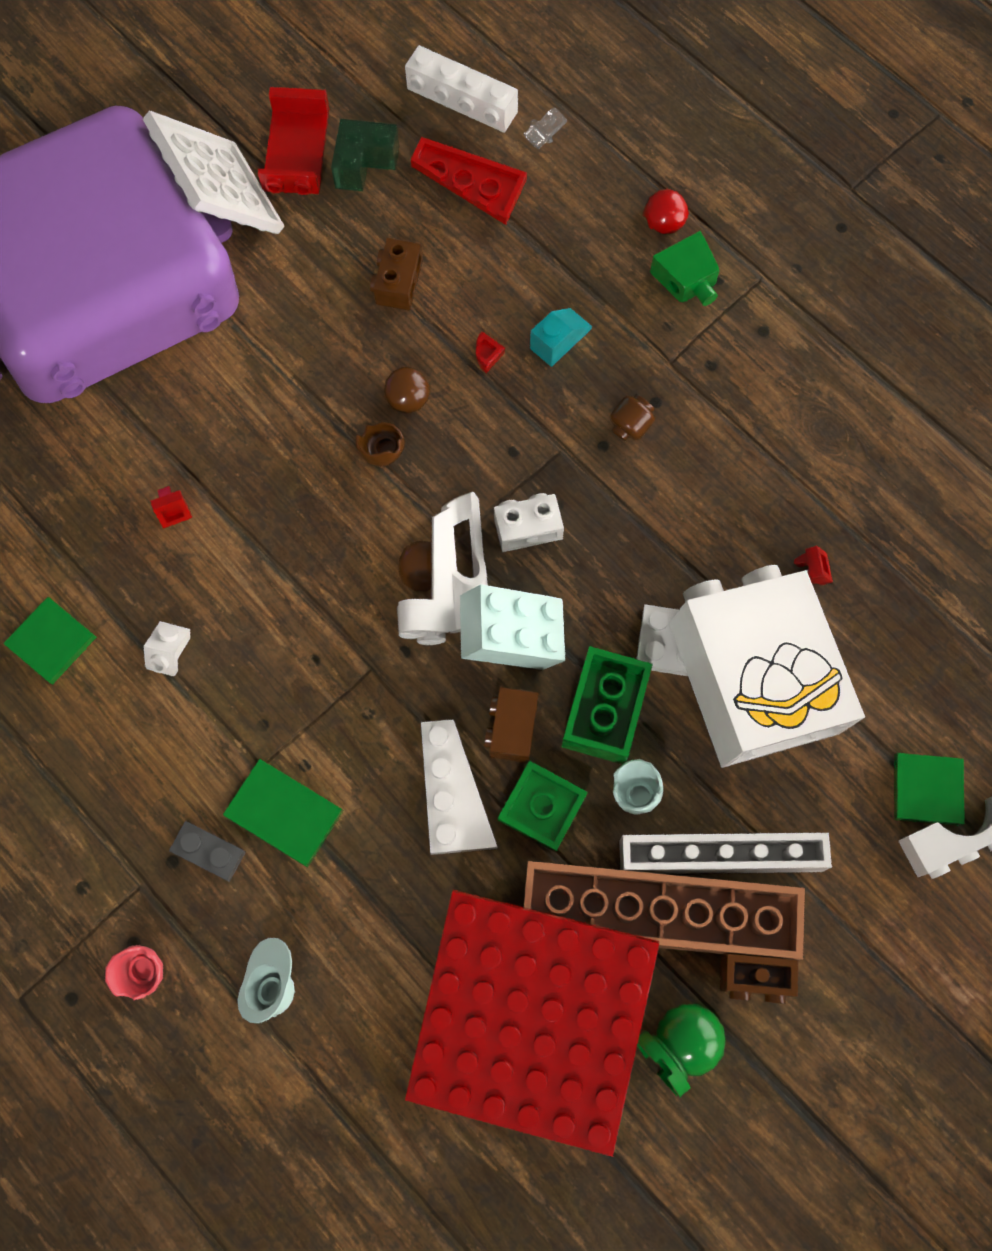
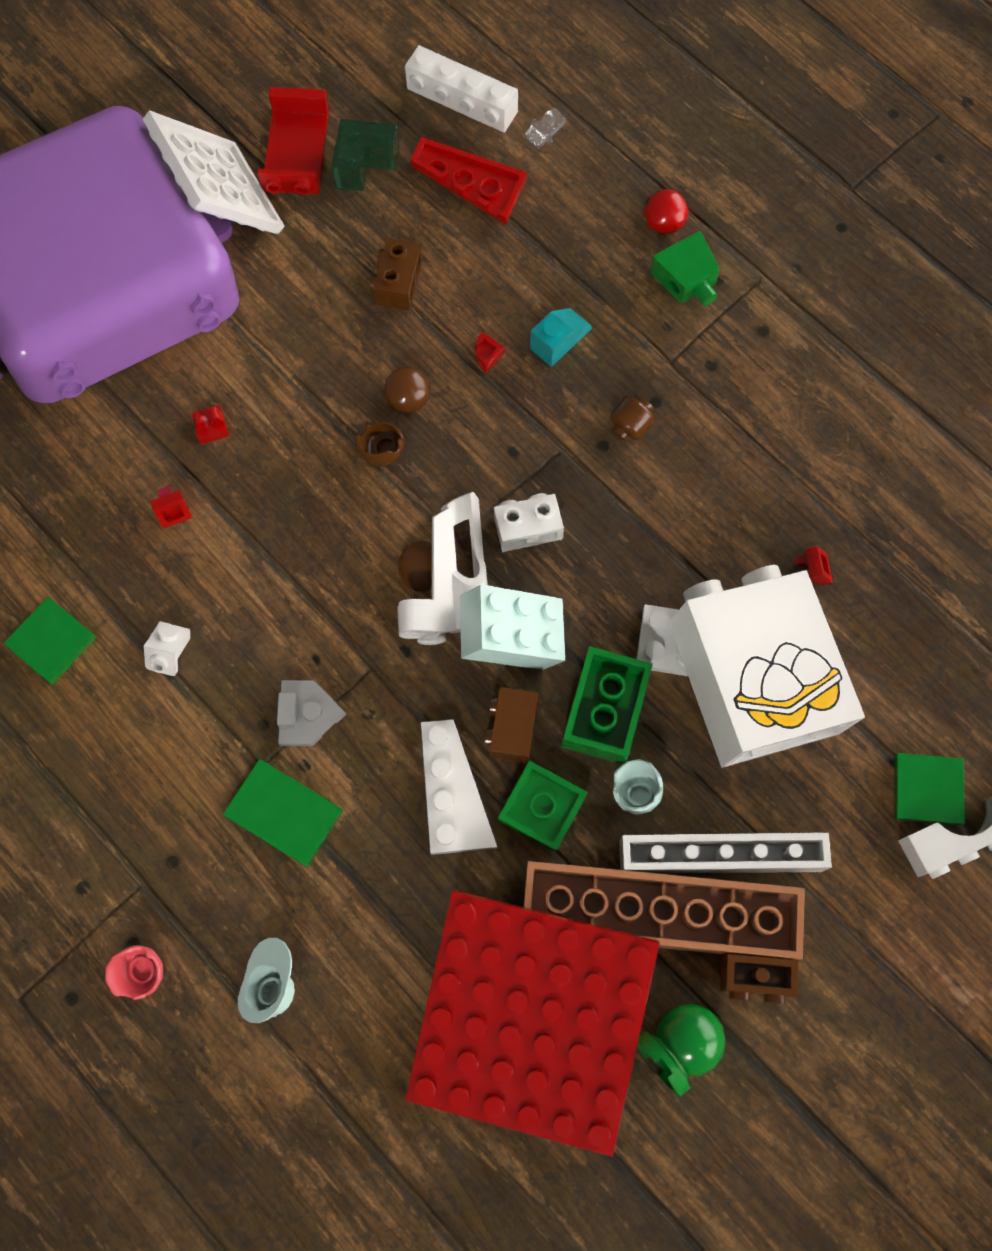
dark grey plate [169,821,246,882] -> none
none -> red tile [191,405,230,445]
none -> light grey plate [277,680,346,746]

